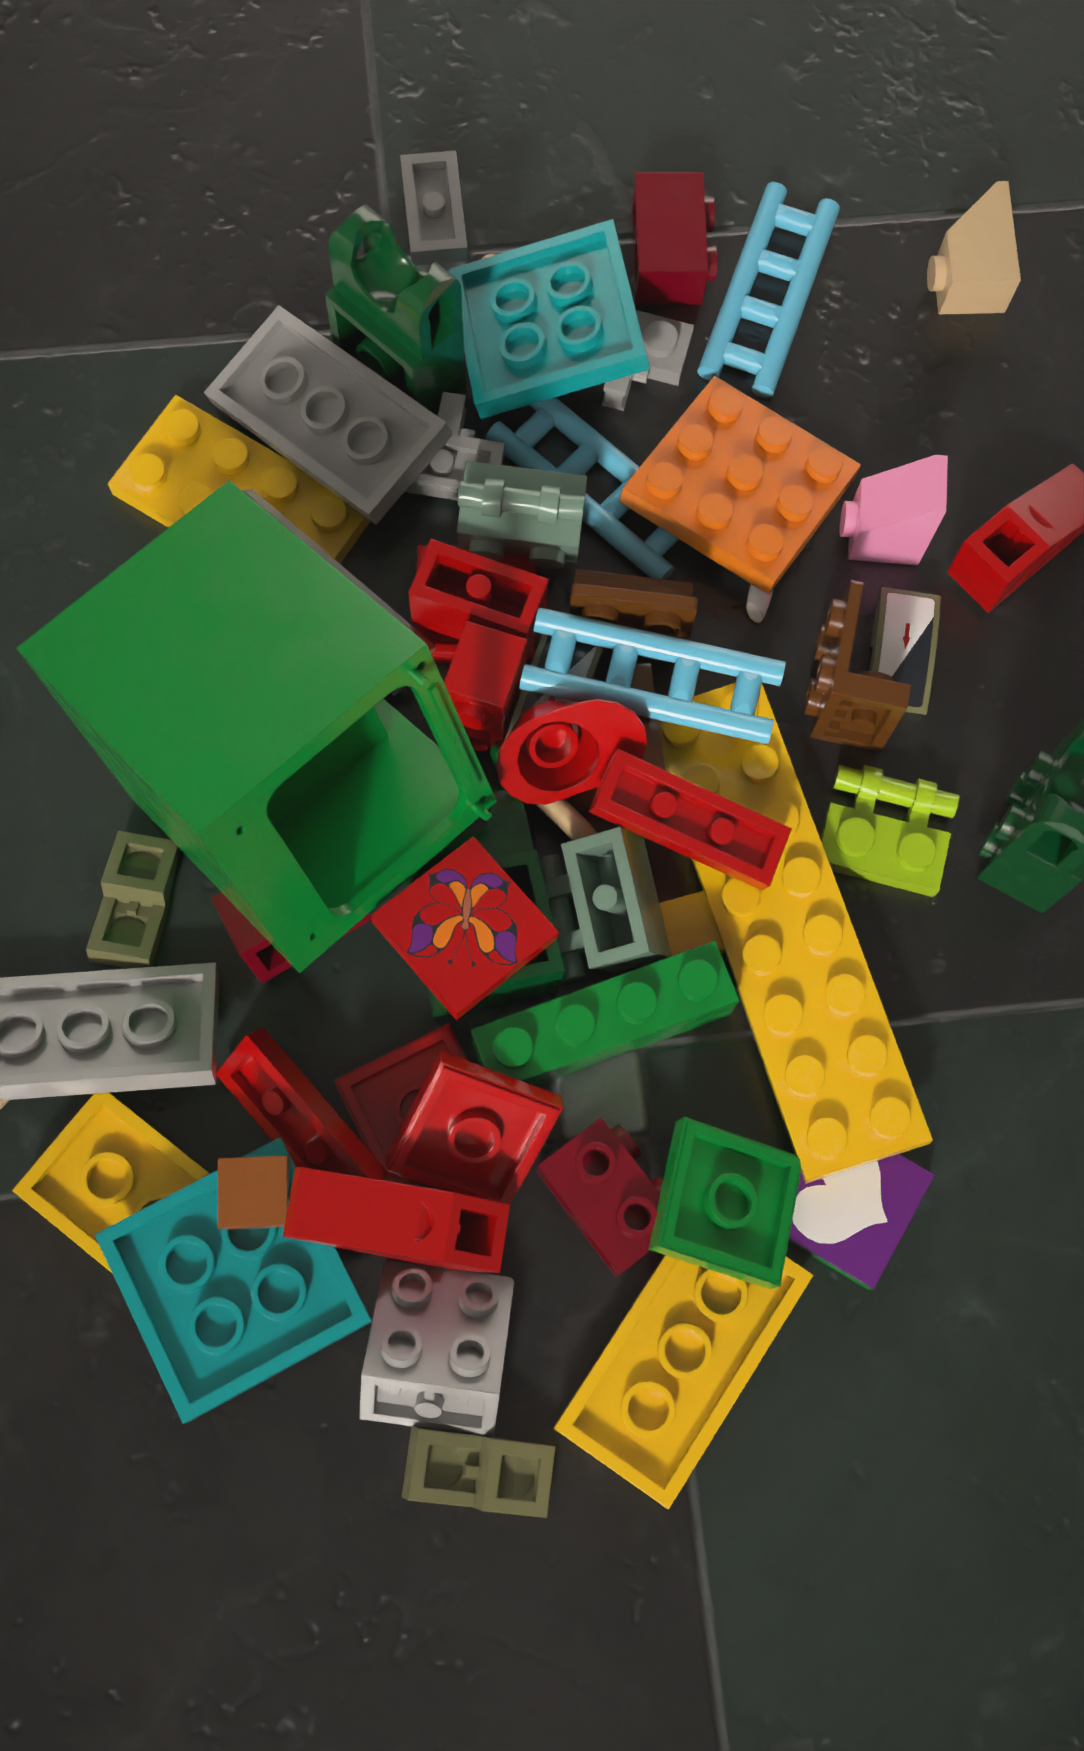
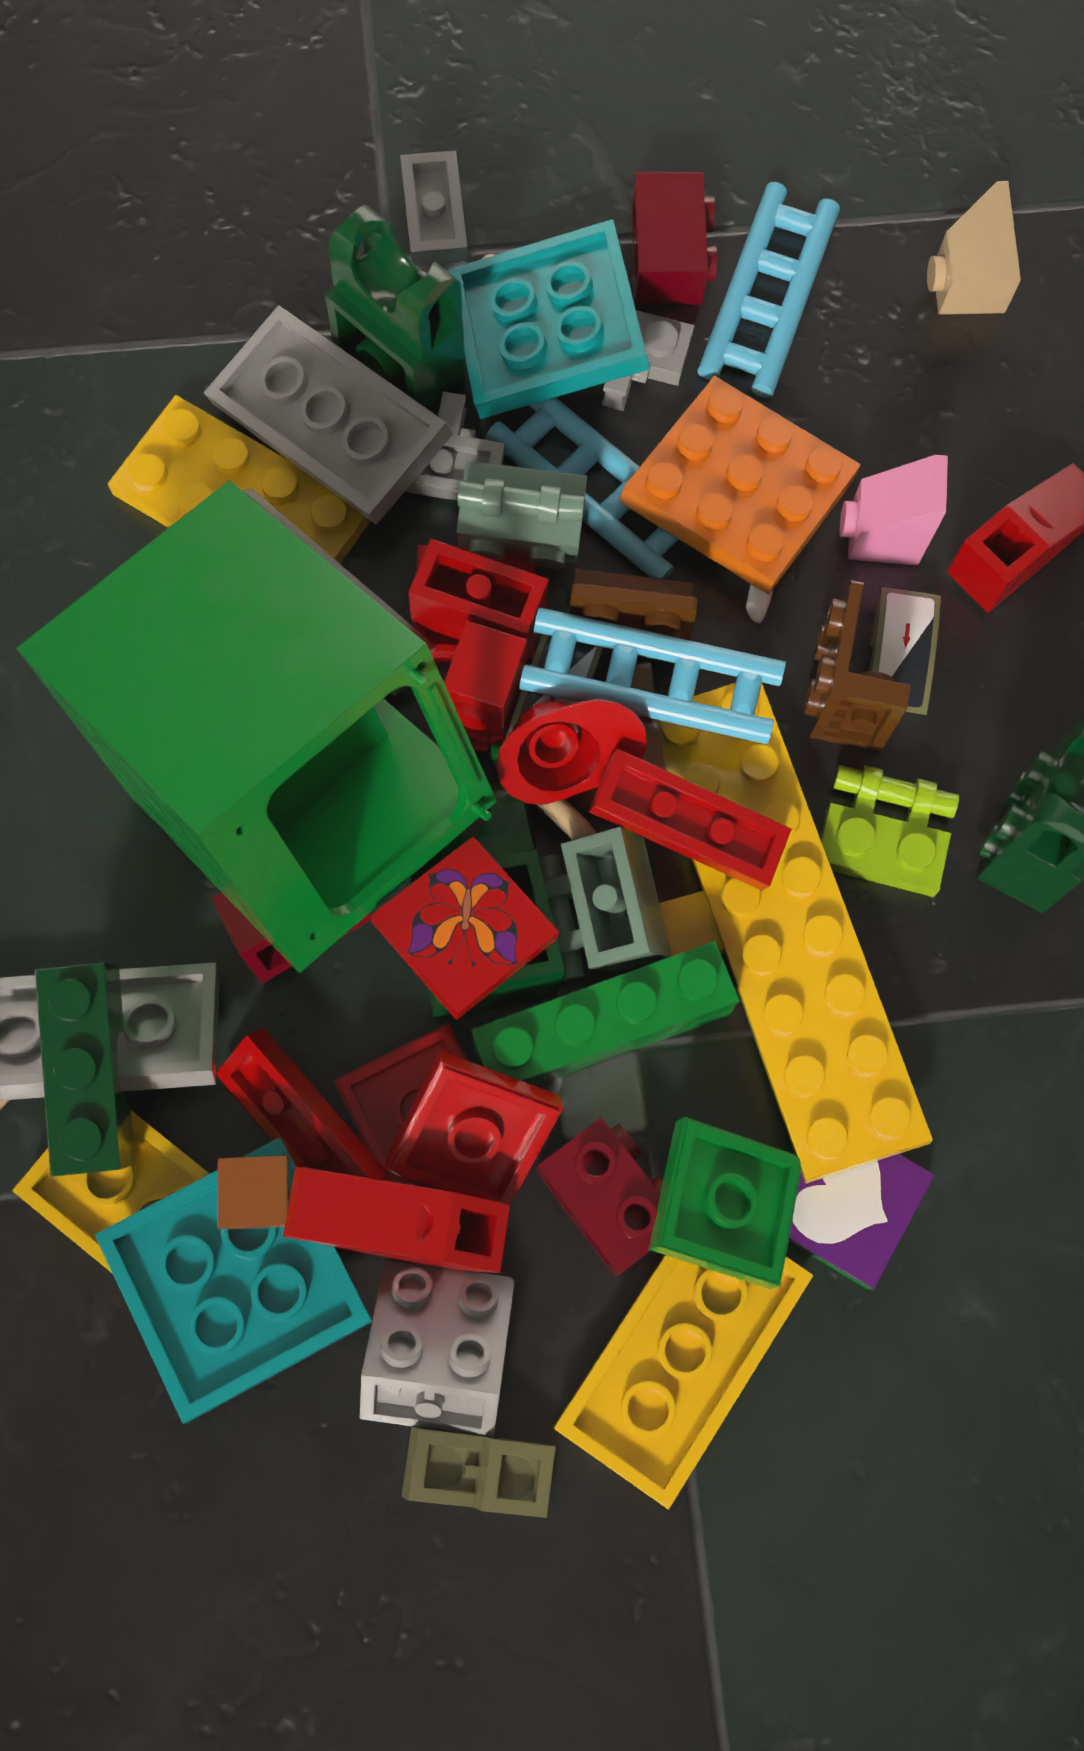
olive slope [86,831,180,969] -> none
none -> dark green arch [35,963,135,1177]

